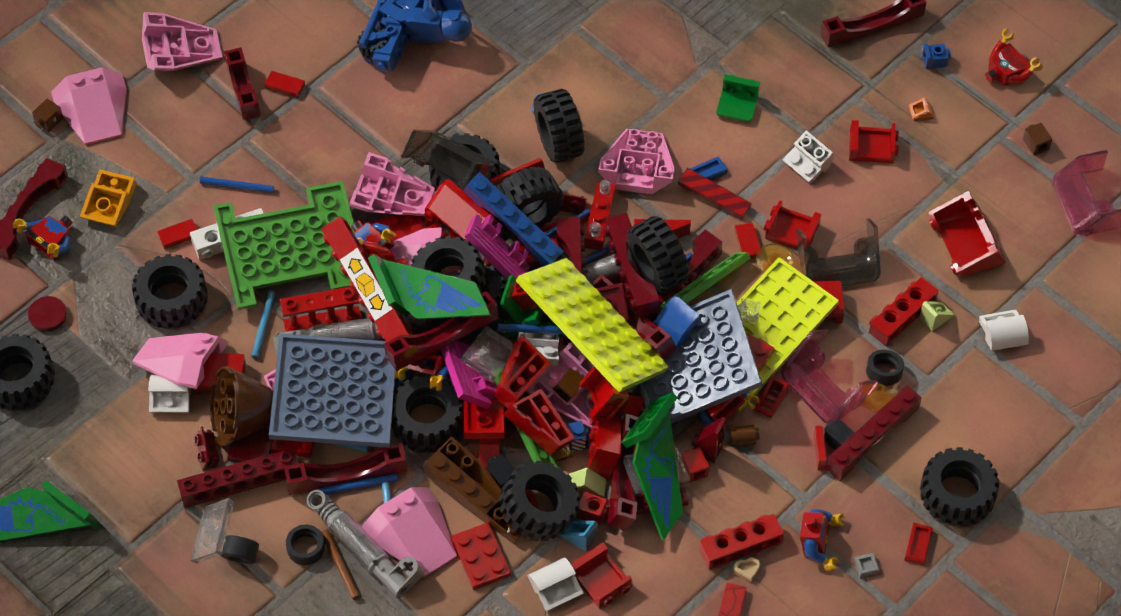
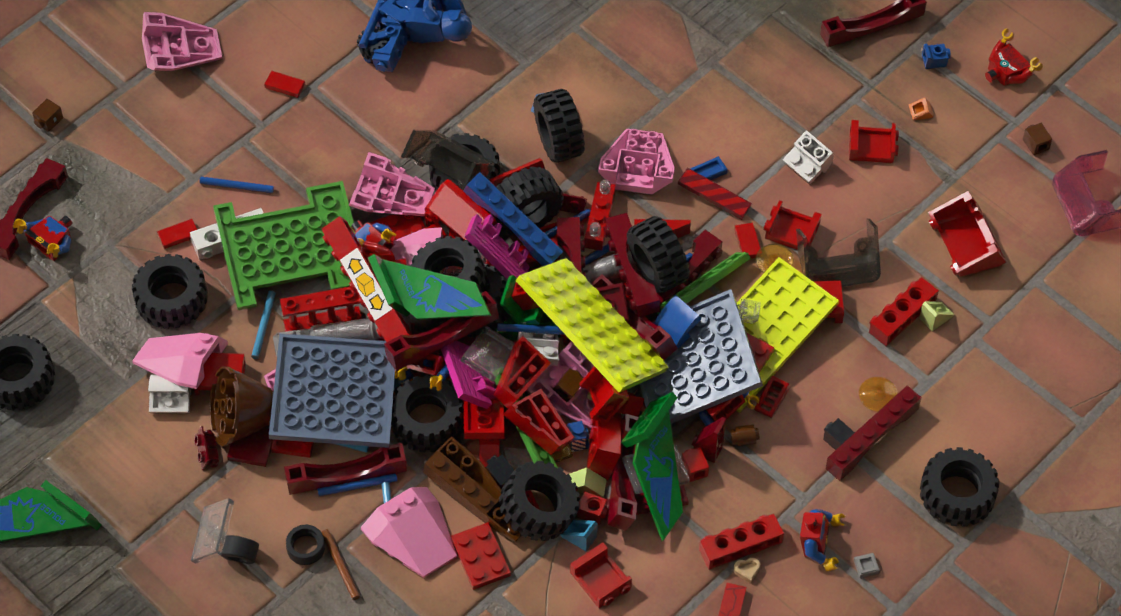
dark red tile [28,296,67,332] -> none
bright pink wedge [51,67,127,145] -> none
light orange slope [80,169,138,227] -> none
dark red brick [177,448,298,508] -> none
dark red arch [224,47,261,120] -> none
light grey piece [307,490,424,598] -> none
white brick [527,558,583,611] -> none
green bracket [716,74,760,123] -> none
clear pink windscreen [782,329,878,424] -> none
red tile [813,426,827,470] -> none
black tyre [866,349,904,386] -> none
red tile [904,522,933,565] -> none
white brick [979,310,1029,351] -> none

